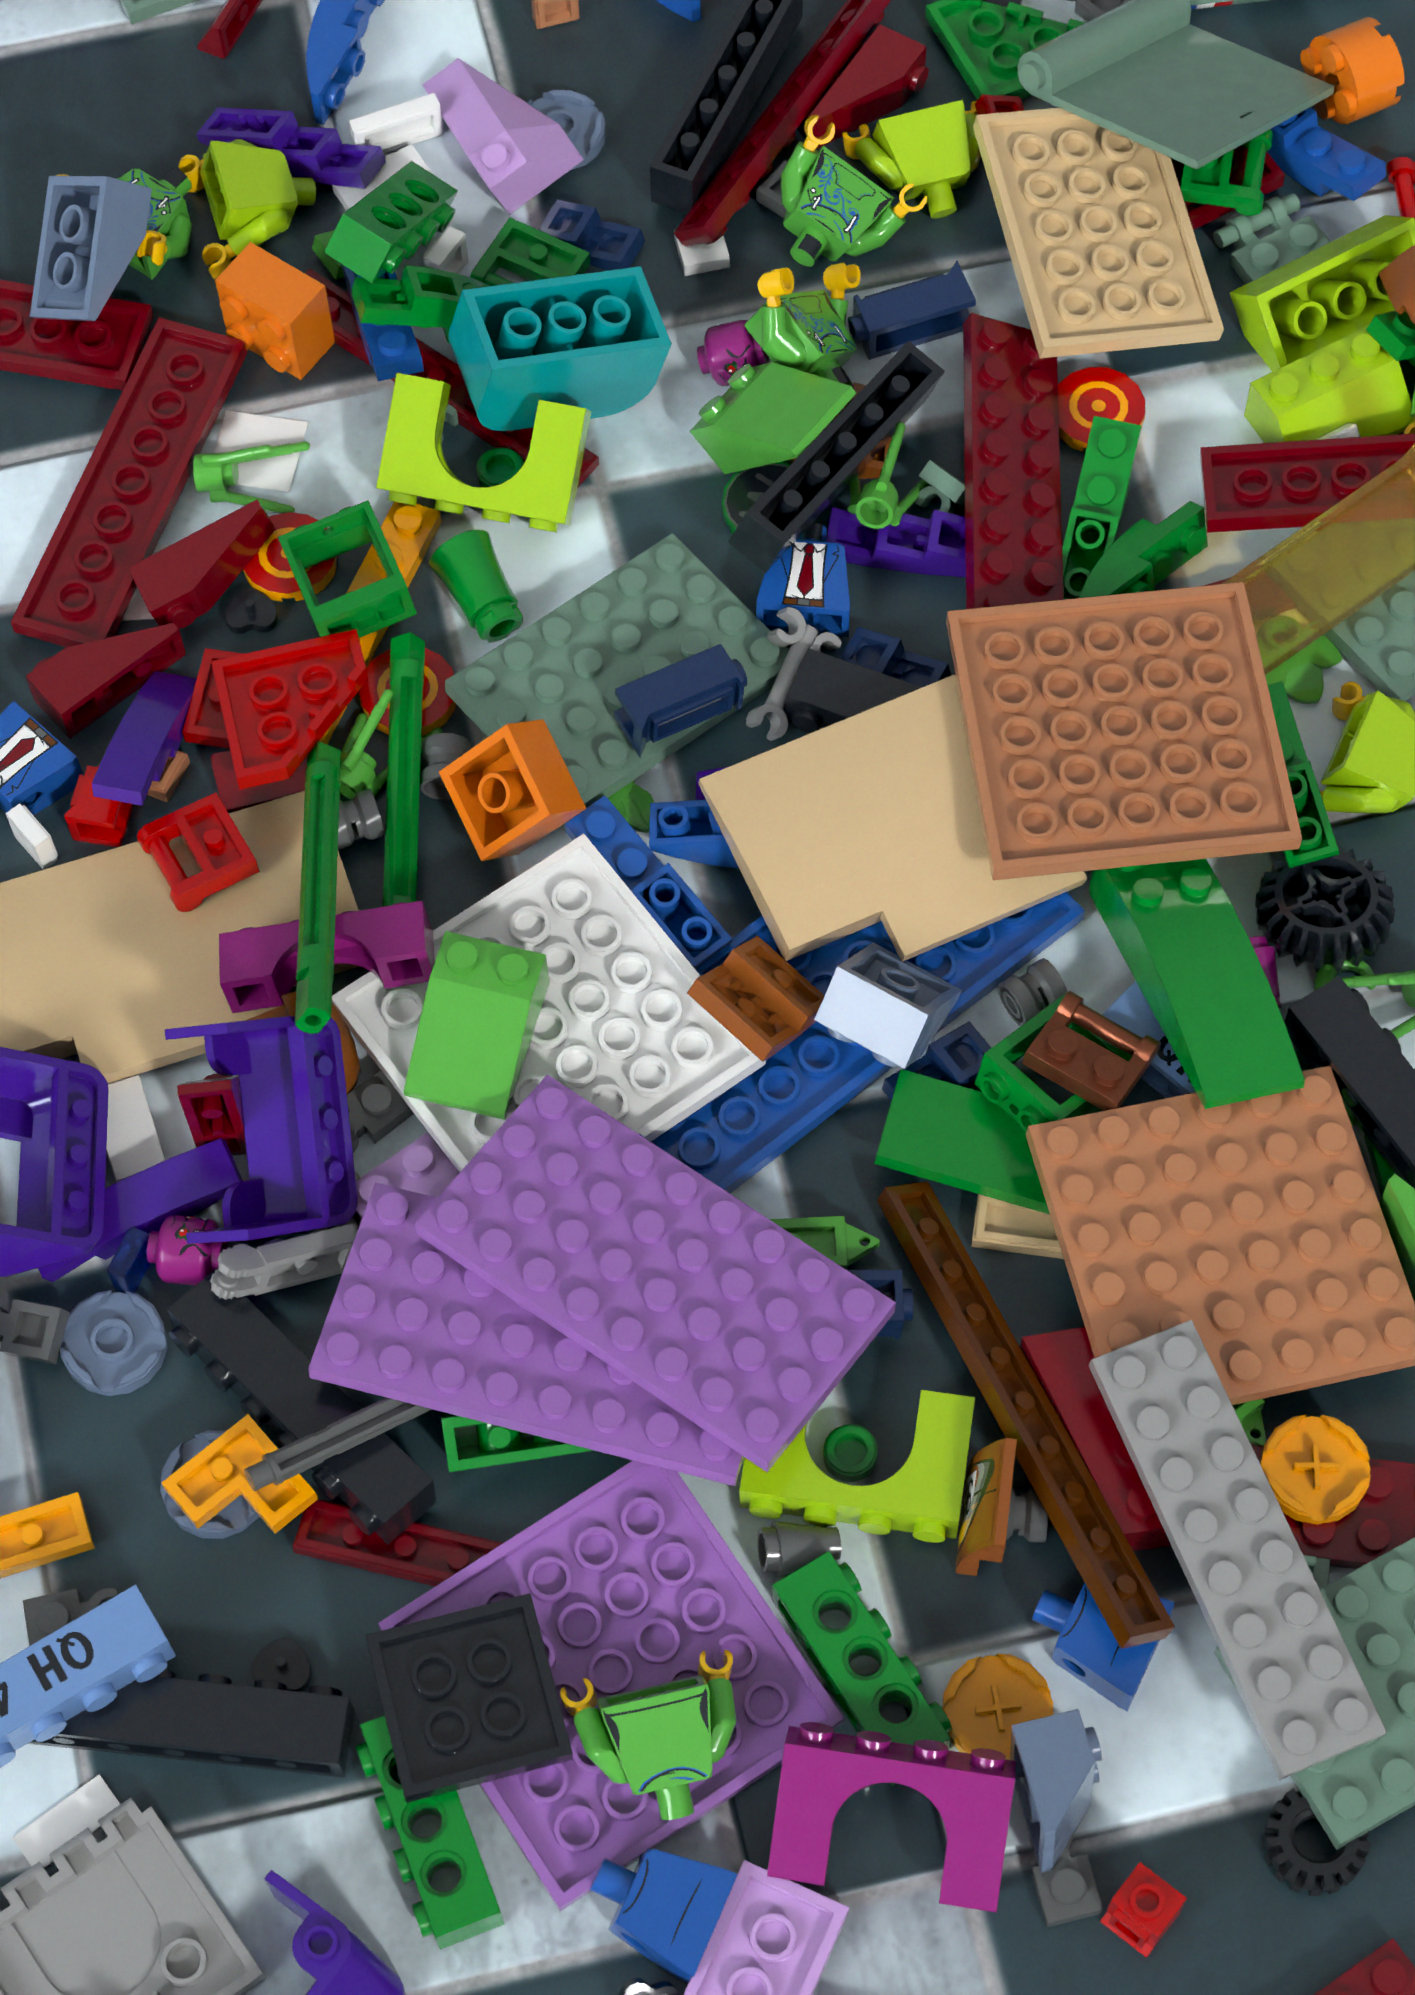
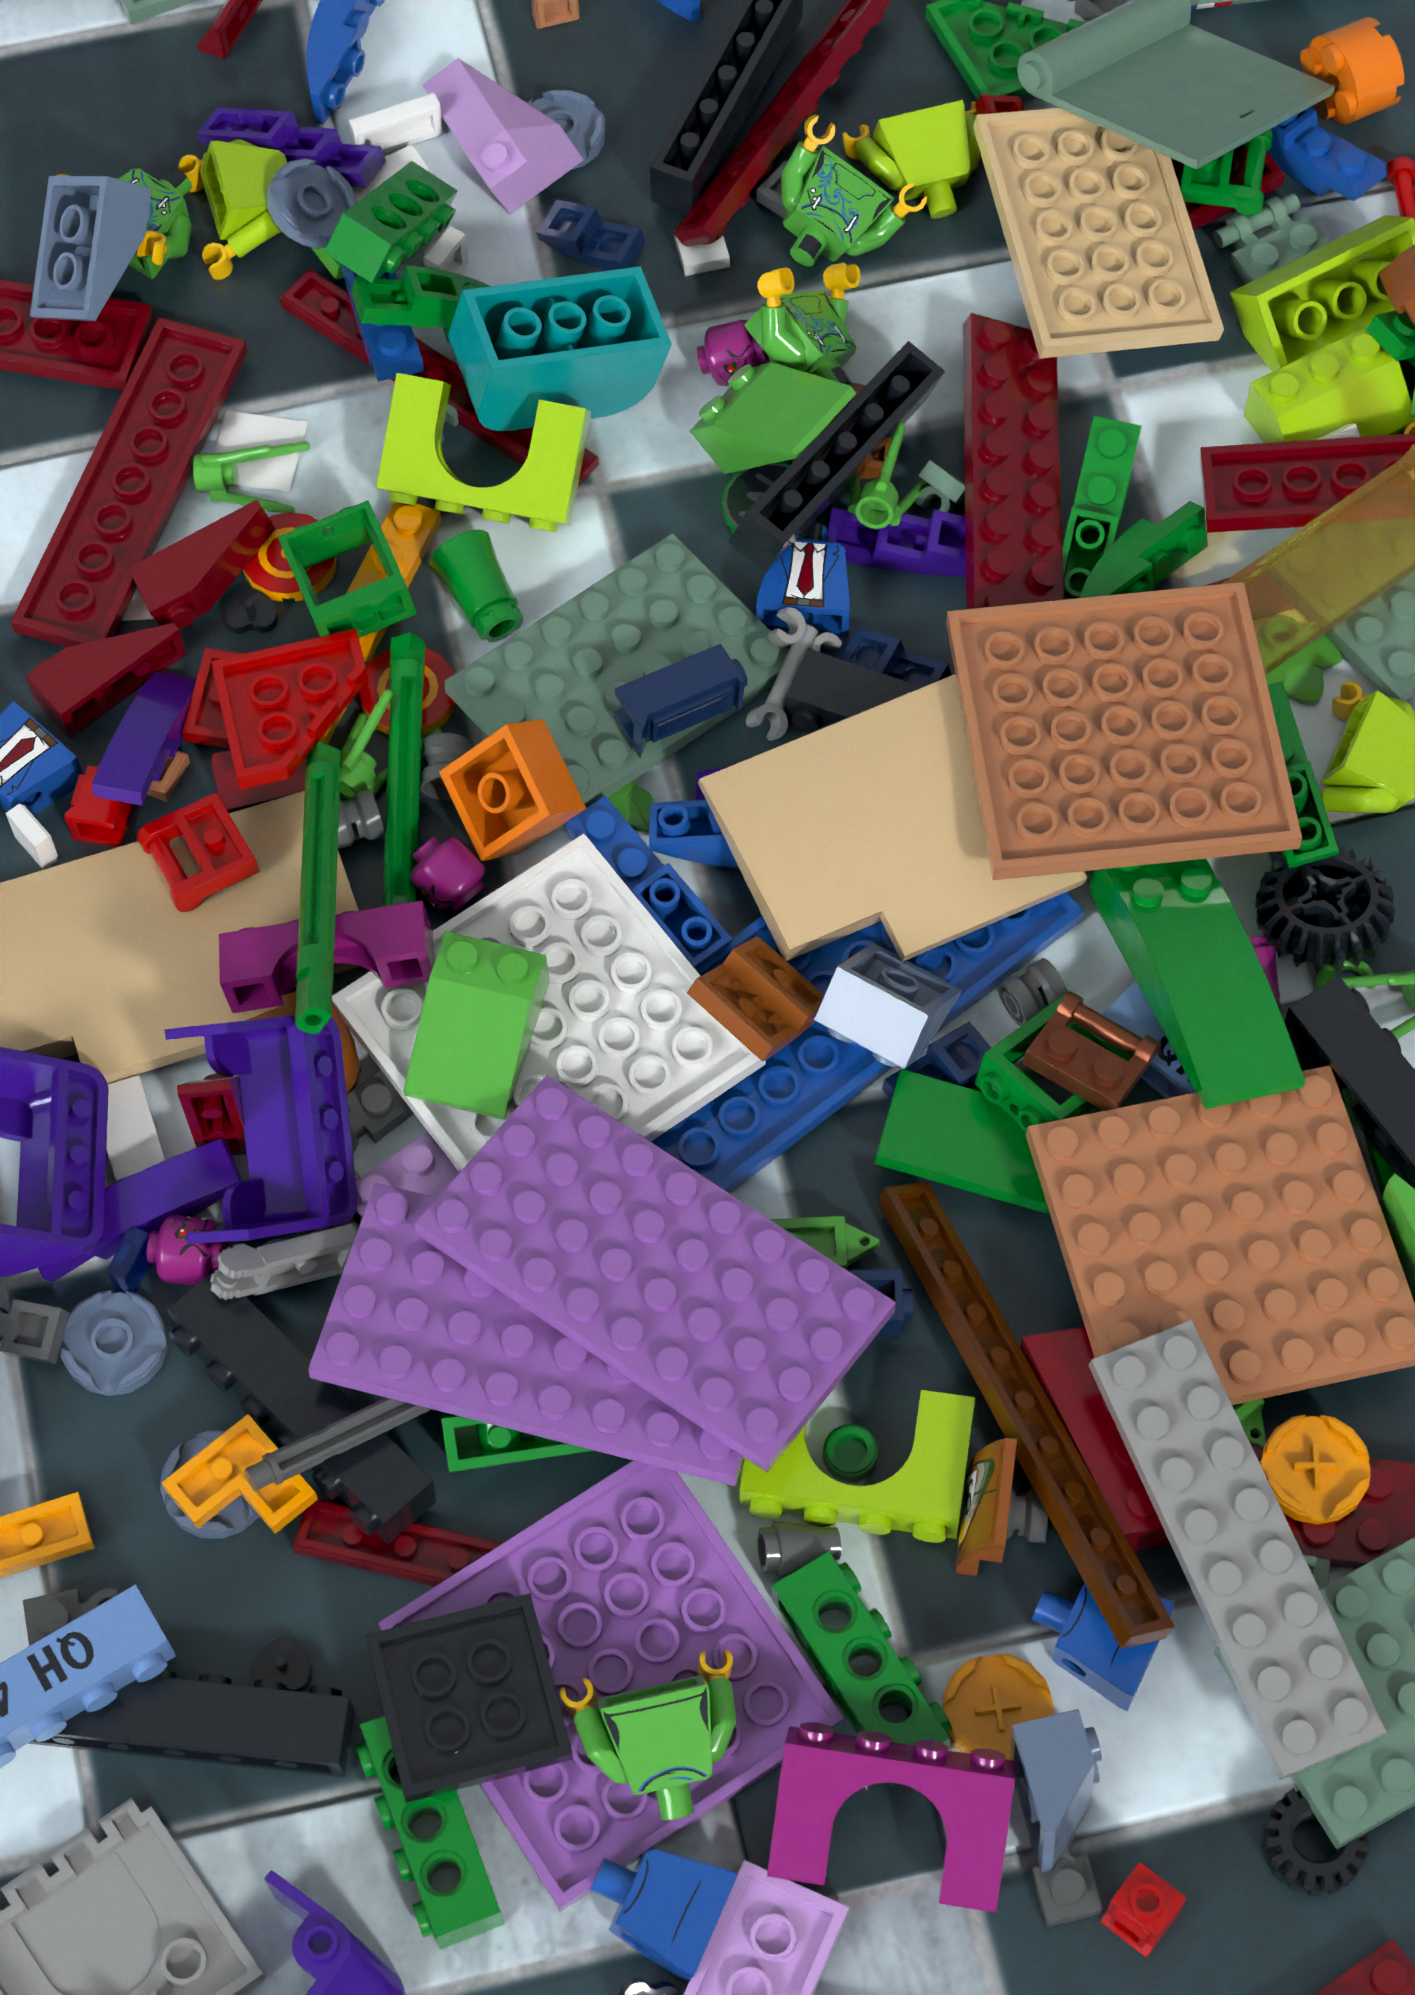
white sticker [12,1774,120,1868] -> none
orange brick [215,242,335,380] -> none
green plate [470,218,591,286] -> none
green tile [476,448,524,488] -> none
dark red slope [809,24,929,149] -> none
dark blue window [847,261,976,360] -> none
tan tile [971,1194,1064,1259] -> none
red tile [1058,367,1146,452] -> none
none -> sand blue tile [266,159,357,248]
none -> magenta head [410,836,485,912]

